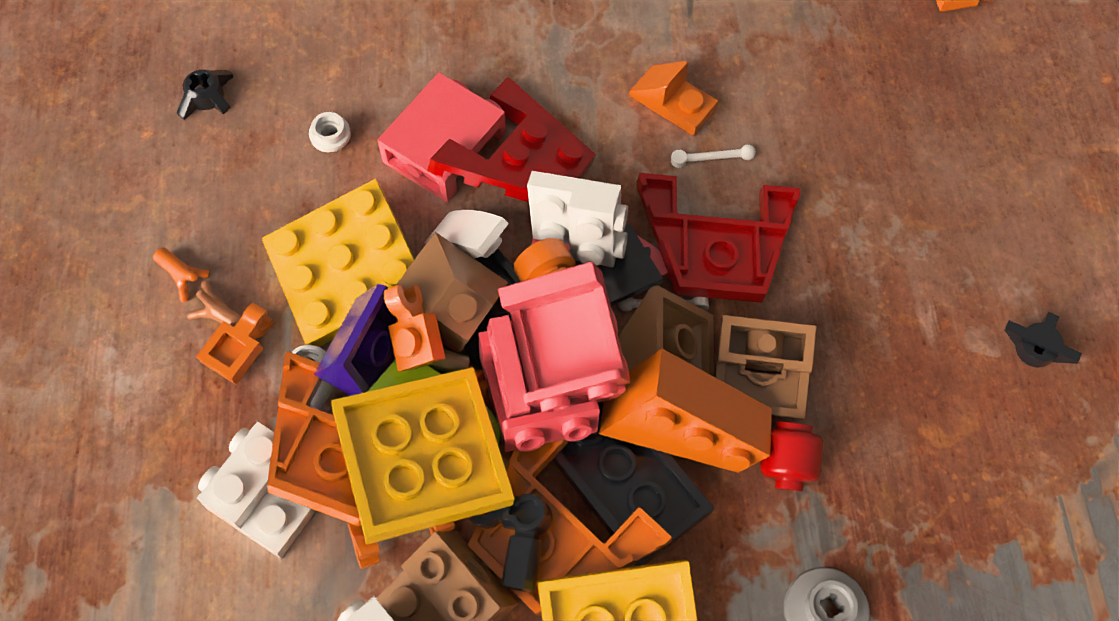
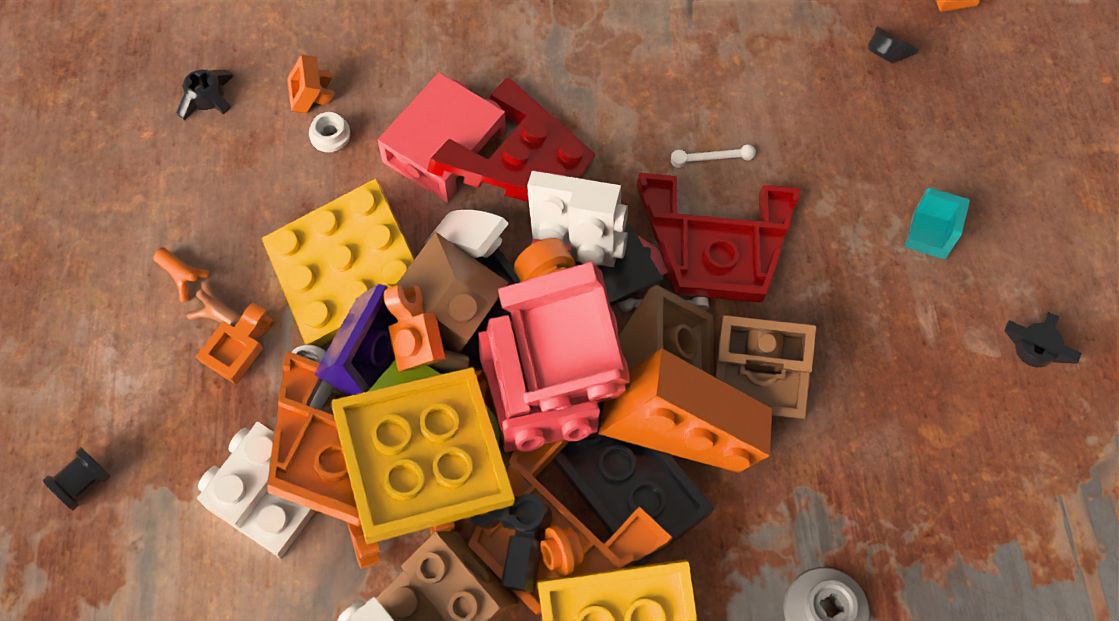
orange slope [629,61,718,136] -> none
red head [760,422,823,492] -> none
none -> black bush [42,447,111,511]
none -> orange tile [287,54,335,114]
none -> orange plate [540,526,583,576]
none -> black piece [868,27,919,63]
none -> teal panel [904,188,970,259]

